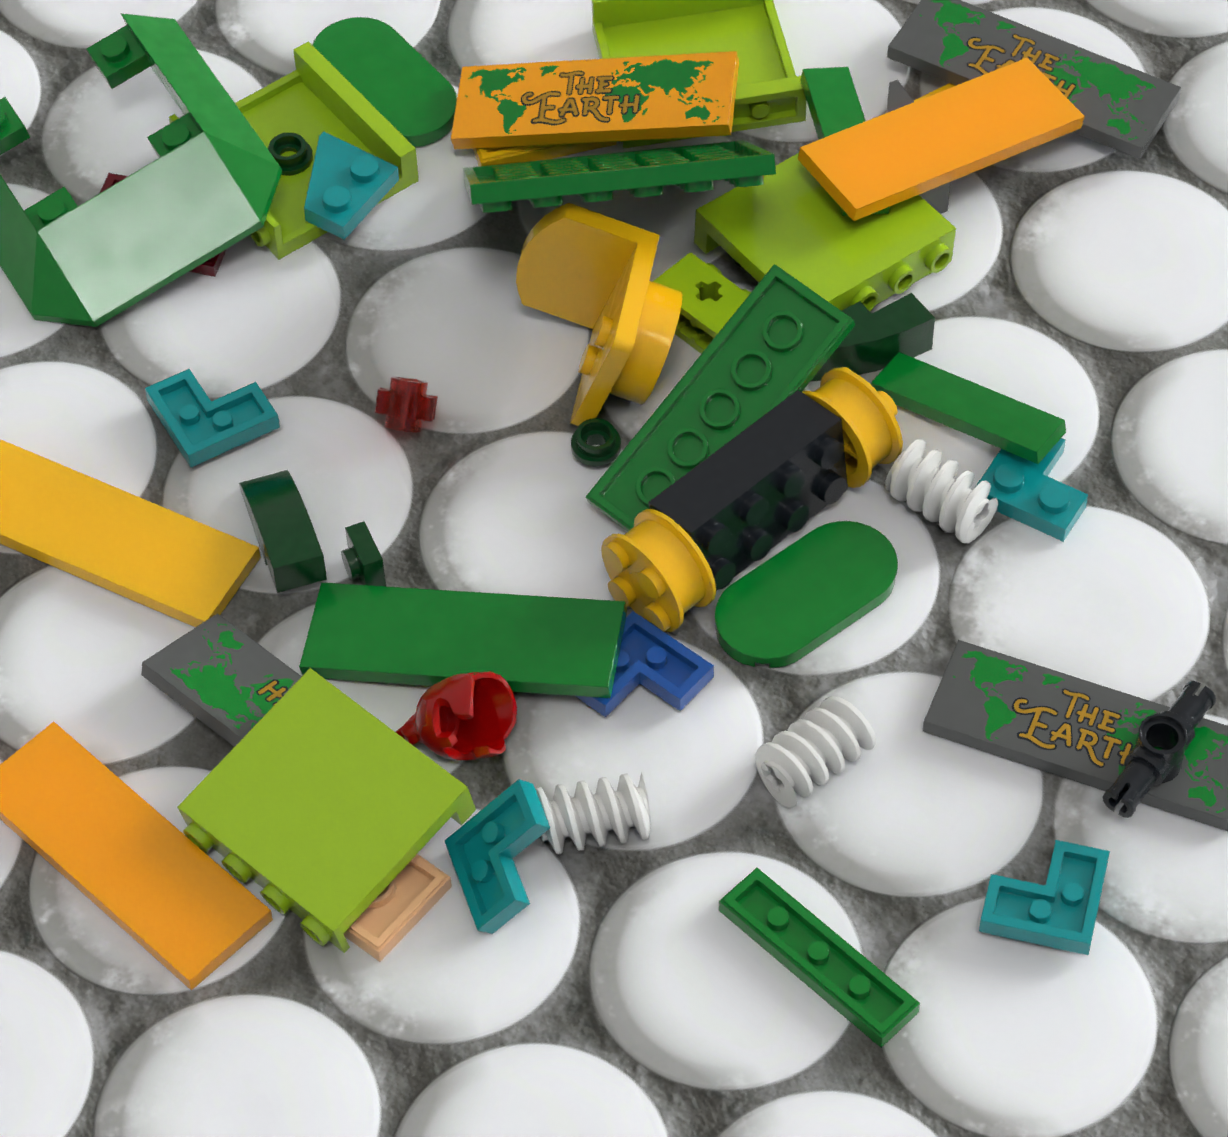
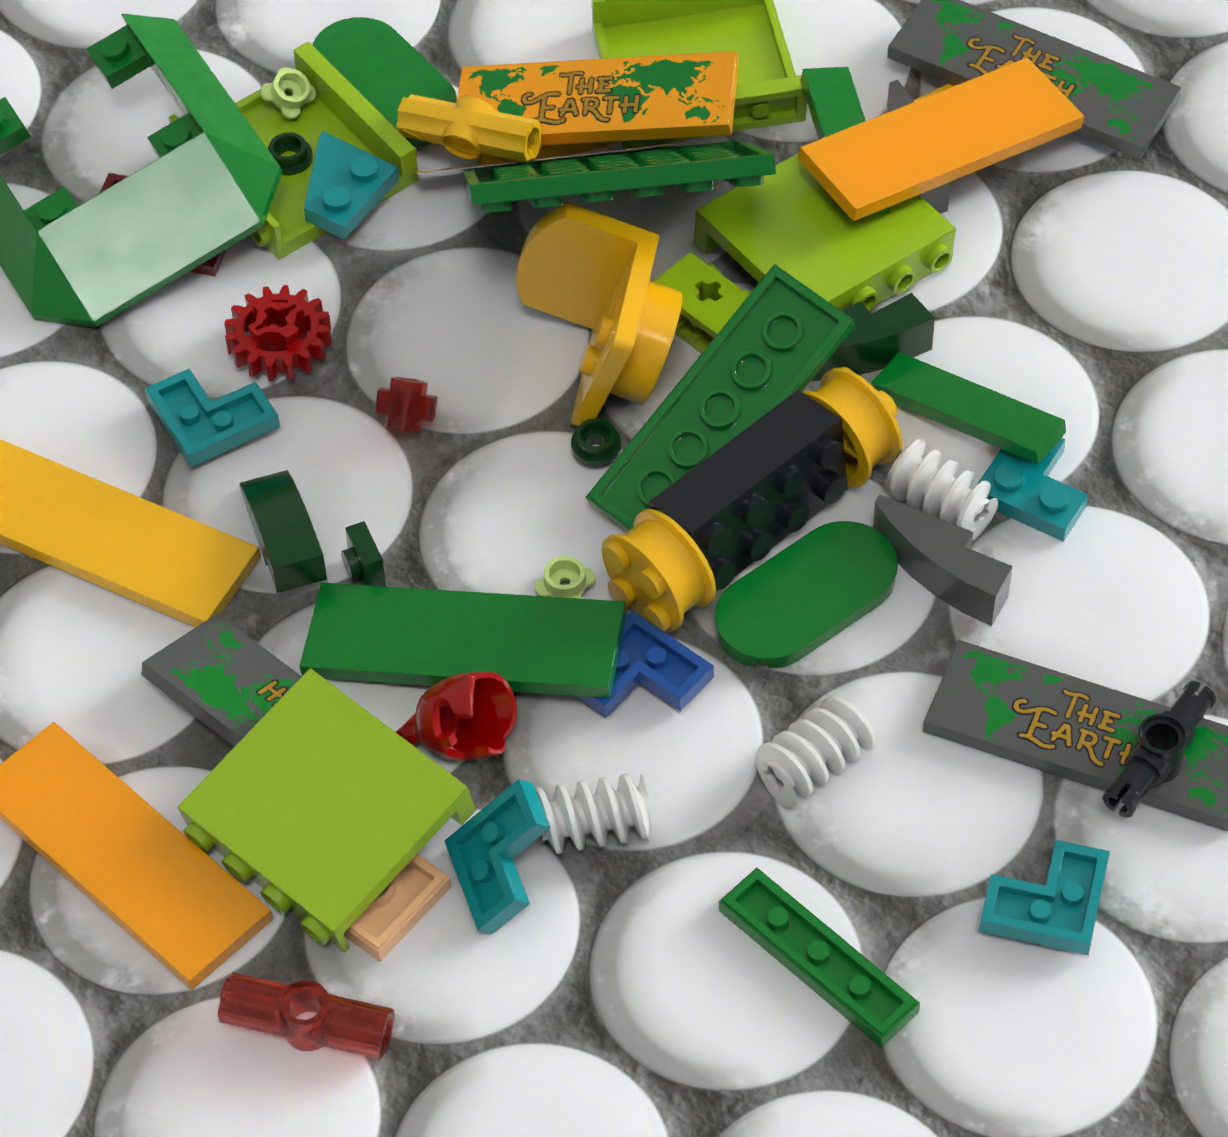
none -> clear red piece [217,972,395,1060]
none -> red gear [224,285,332,381]
none -> yellowish green plate [261,67,316,119]
none -> yellow piece [396,94,543,162]
none -> sticker [412,141,688,174]
none -> yellowish green plate [535,556,595,599]
none -> dark grey slope [873,495,1013,626]

